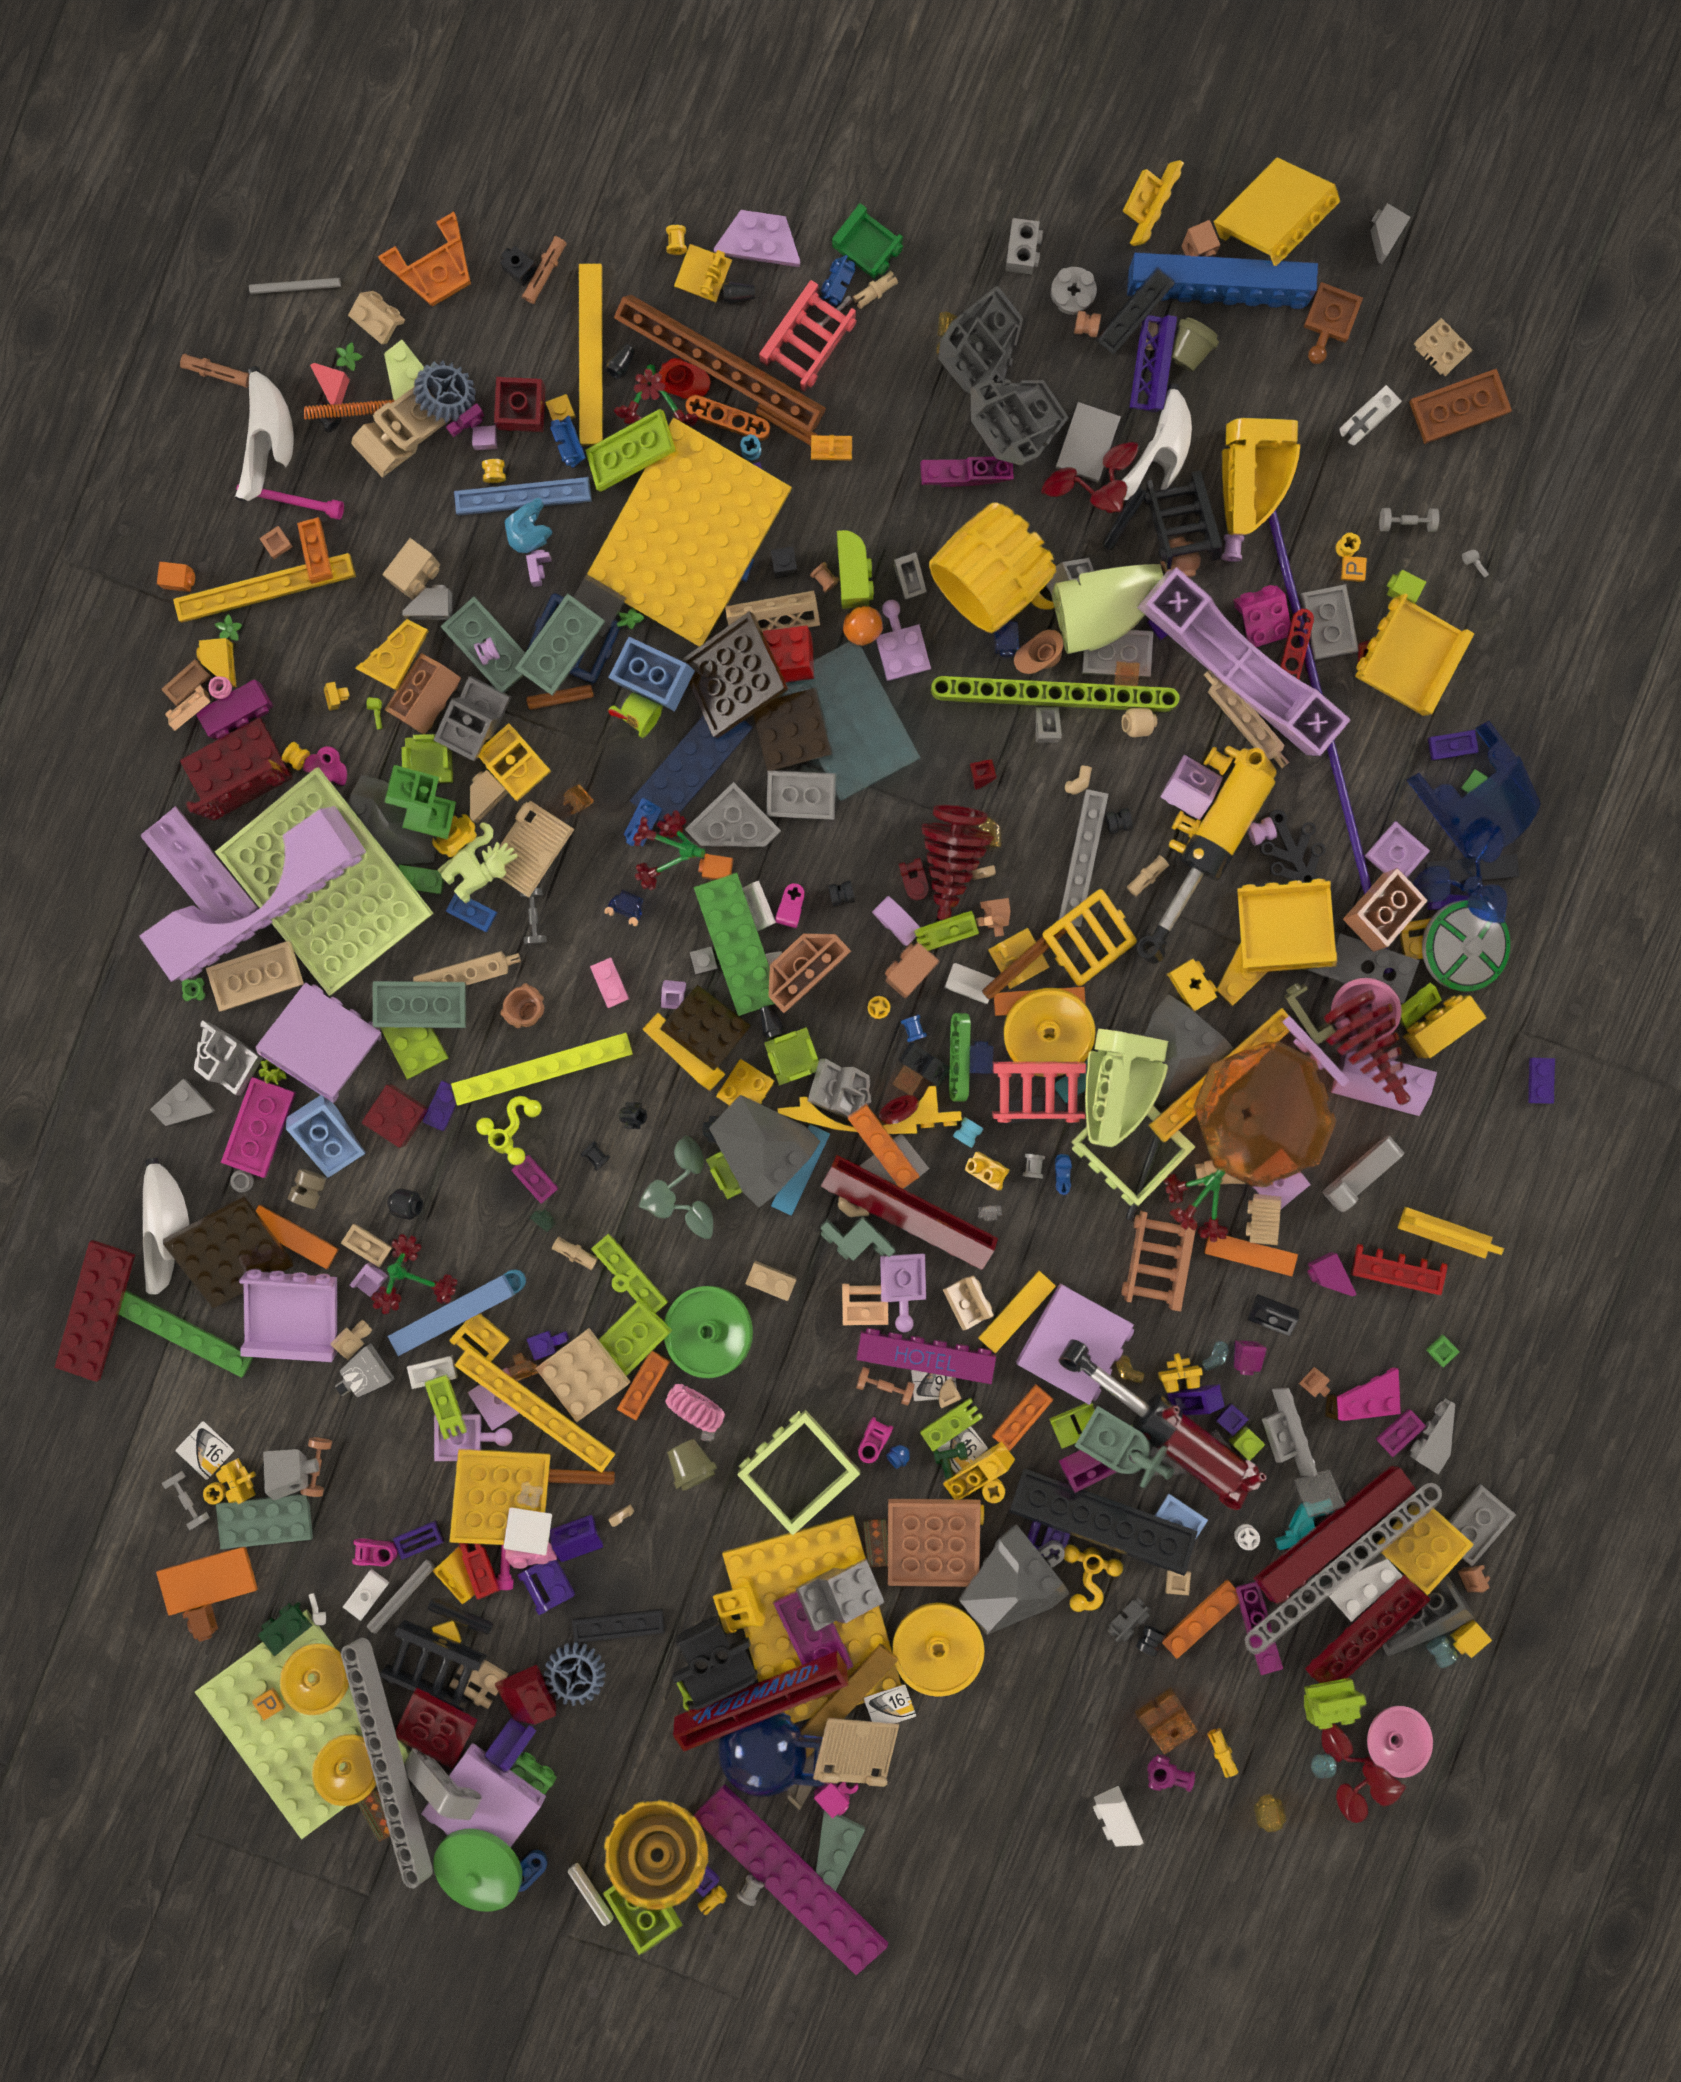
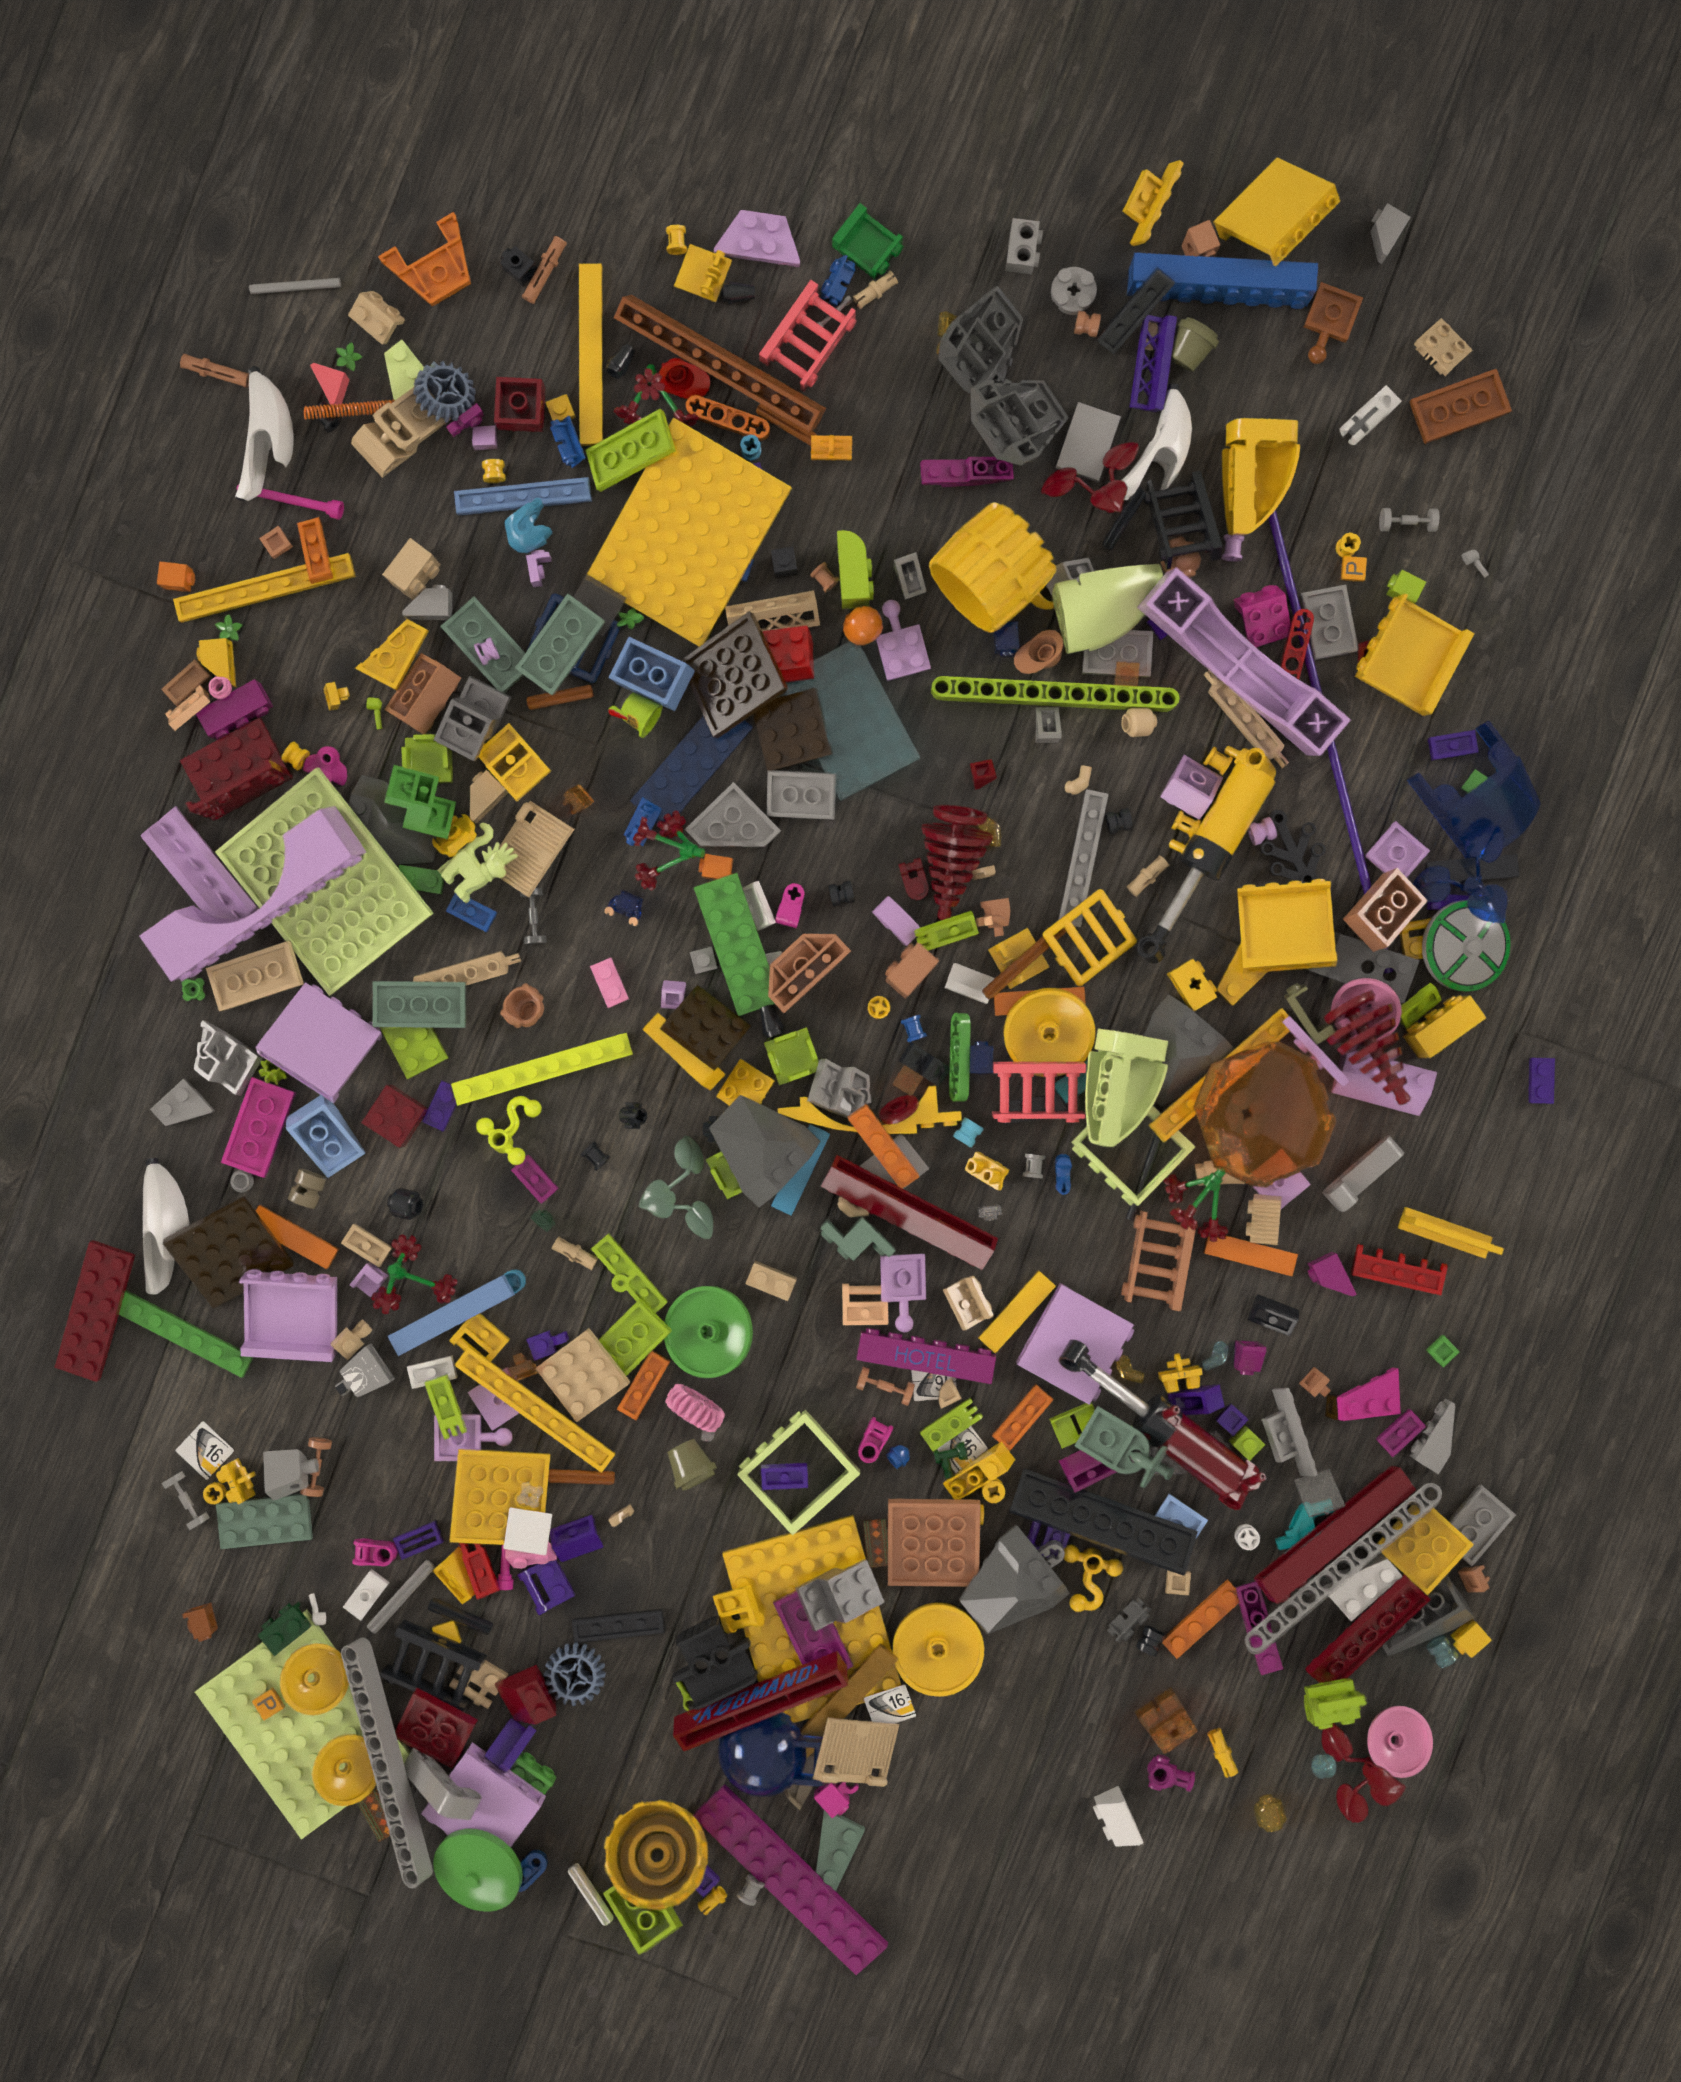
orange tile [156,1547,258,1616] -> none
none -> dark purple plate [761,1463,808,1490]

